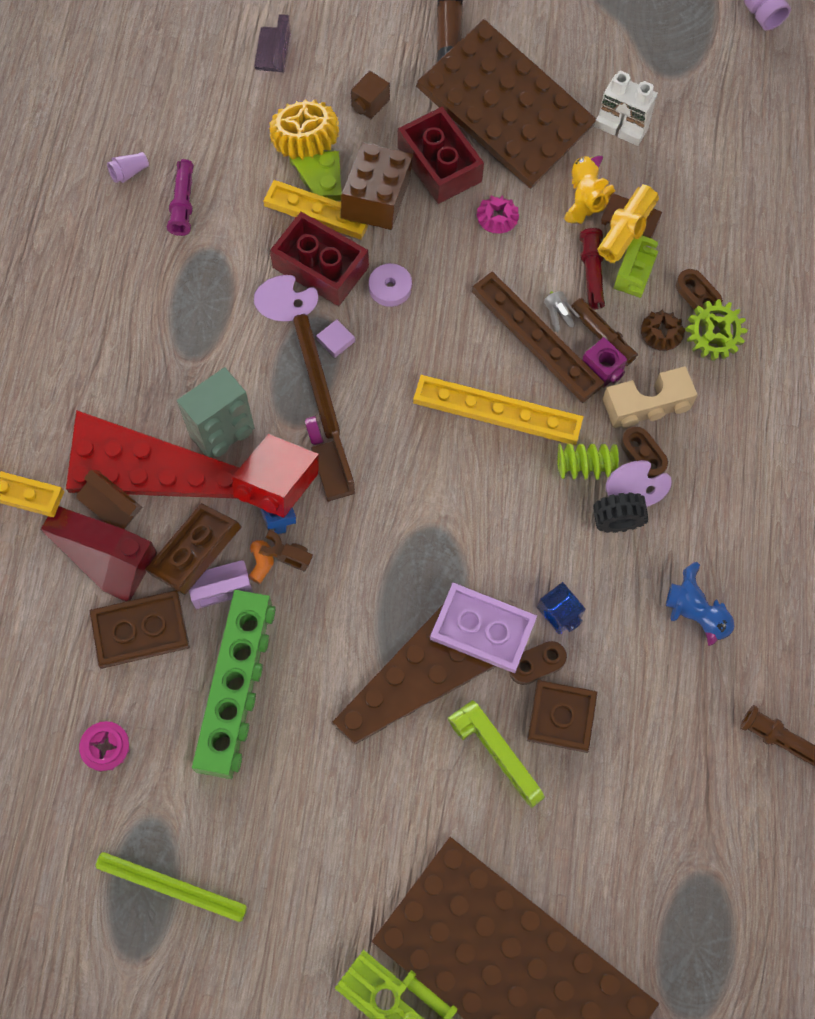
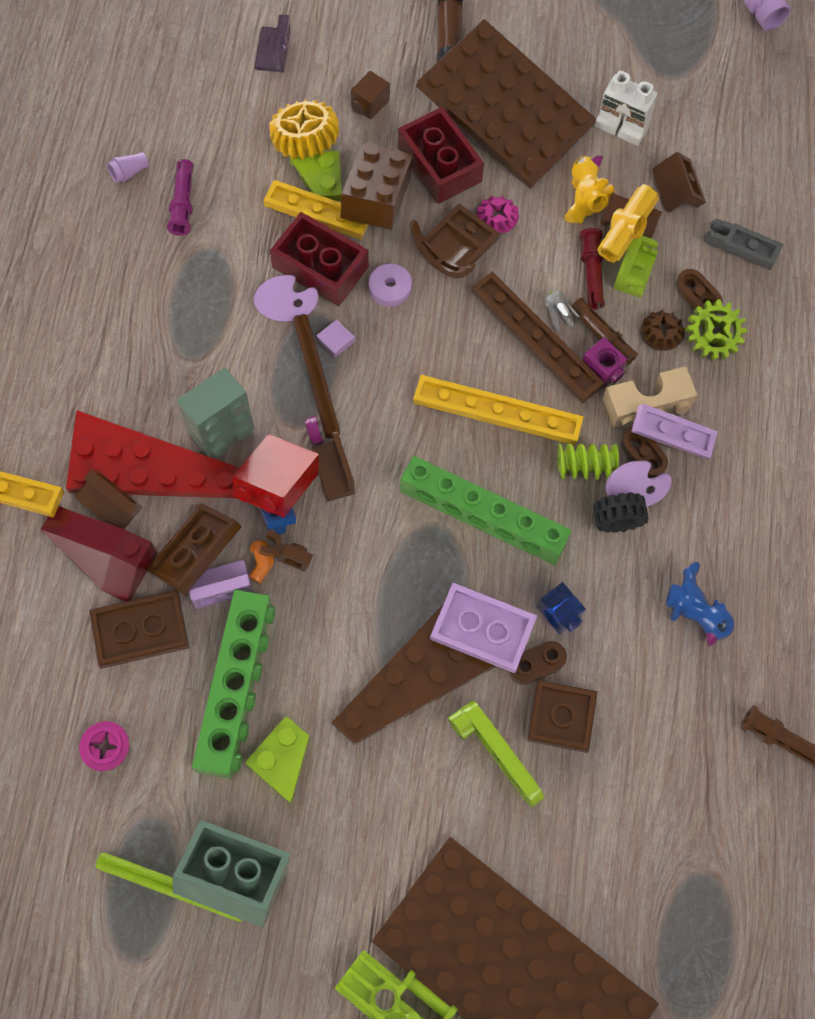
none -> sand green brick [173,820,290,928]
none -> lime wing [245,716,310,803]
none -> bright green brick [400,456,572,566]
none -> reddish brown piece [410,204,500,279]
none -> lavender plate [631,404,718,459]
none -> reddish brown panel [652,152,706,212]
none -> dark grey hinge [703,218,783,270]

